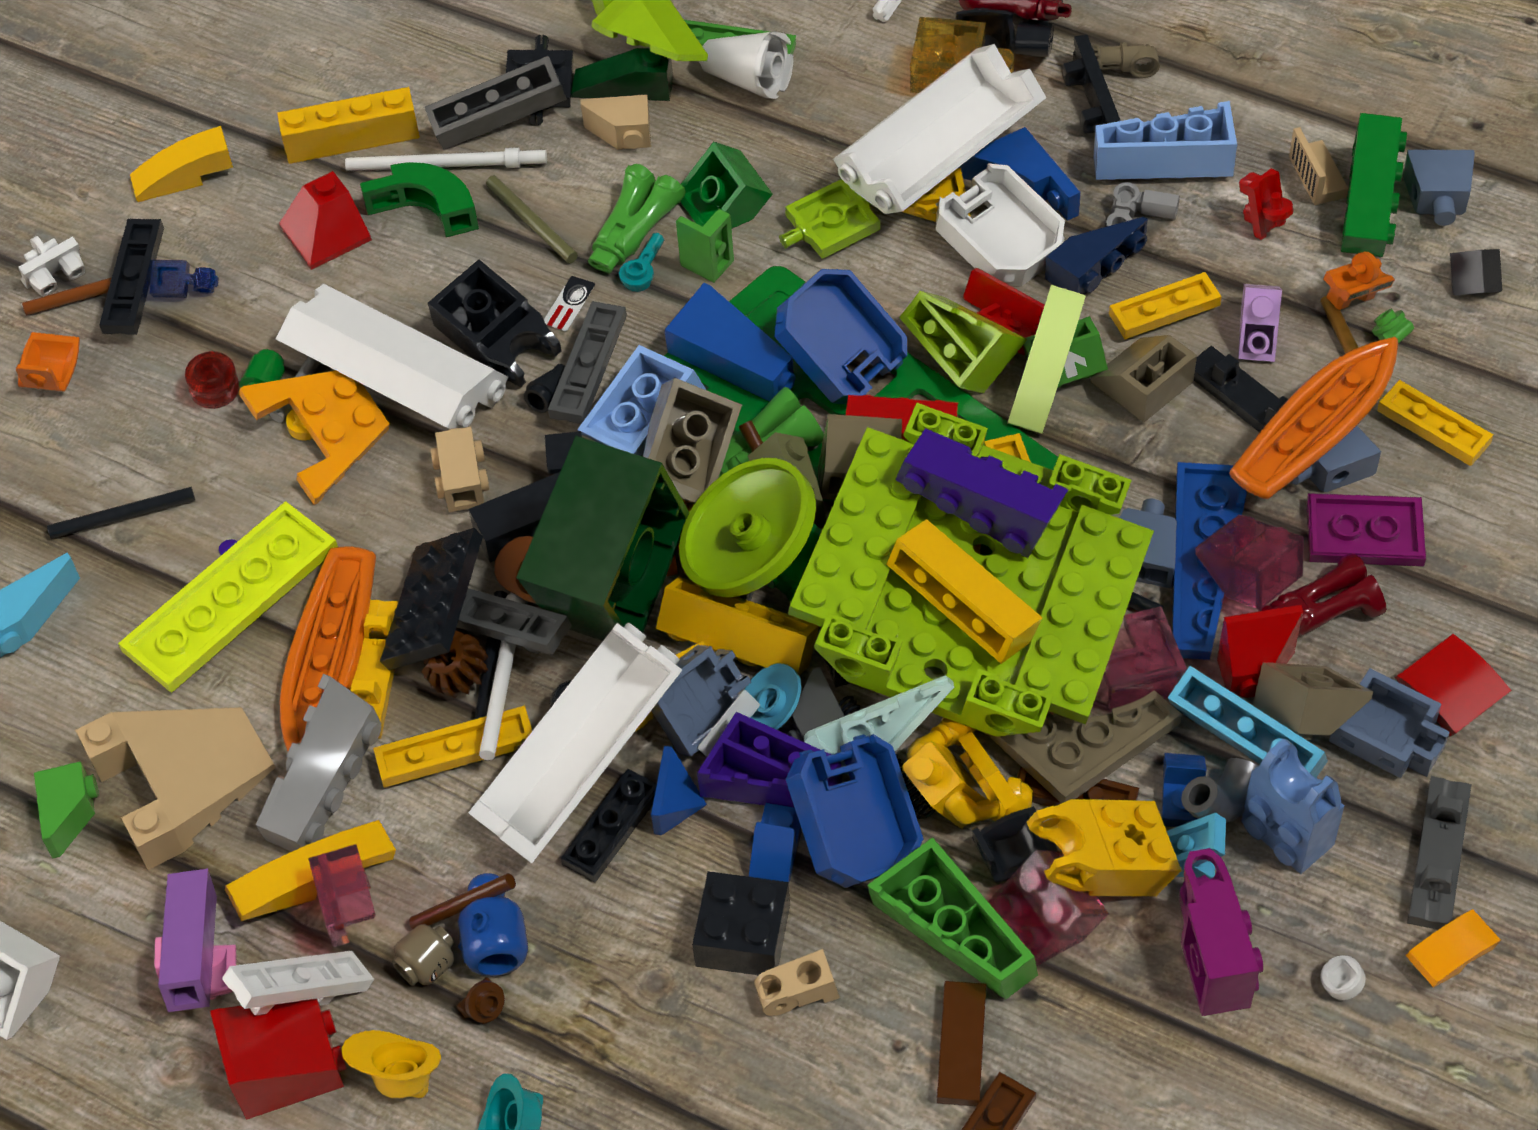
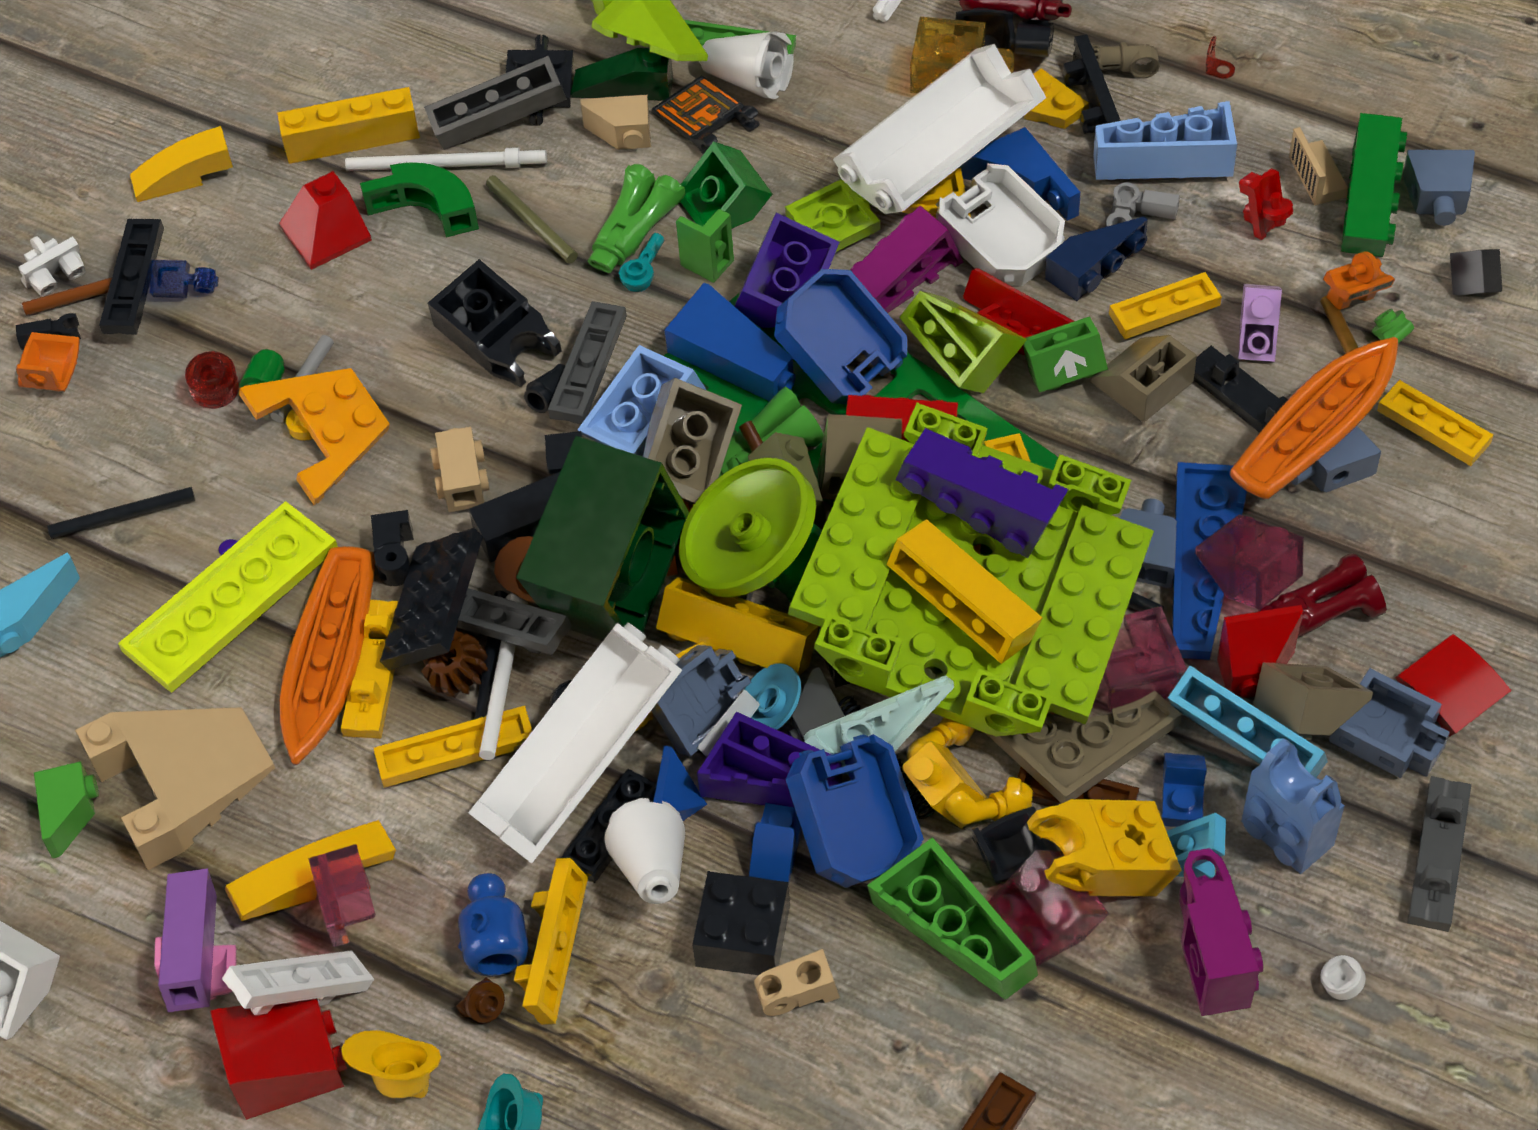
light grey wedge [256,674,381,851] -> none
white panel [276,284,508,429] -> none
dark tan head [392,924,455,986] -> none
reddish brown bar [409,873,516,929] -> none
sticker [544,276,595,331] -> none
reddish brown tile [937,981,986,1106] -> none
yellow plate [958,731,1020,810] -> none
yellowish green slope [1007,285,1086,434] -> none
flat silver cylinder [1181,758,1259,822] -> none
magenta tile [1307,493,1426,567] -> none
light orange slope [1405,909,1501,988] -> none
none -> black bar [16,313,81,350]
none -> black leg [371,510,414,586]
none -> yellow hinge [514,858,588,1025]
none -> white cone [604,798,685,904]
none -> flag [652,75,760,154]
none -> dark purple slope [734,213,840,328]
none -> magenta wedge [850,206,964,313]
none -> yellow wing [1024,68,1089,129]
none -> clear red piece [1206,36,1235,79]

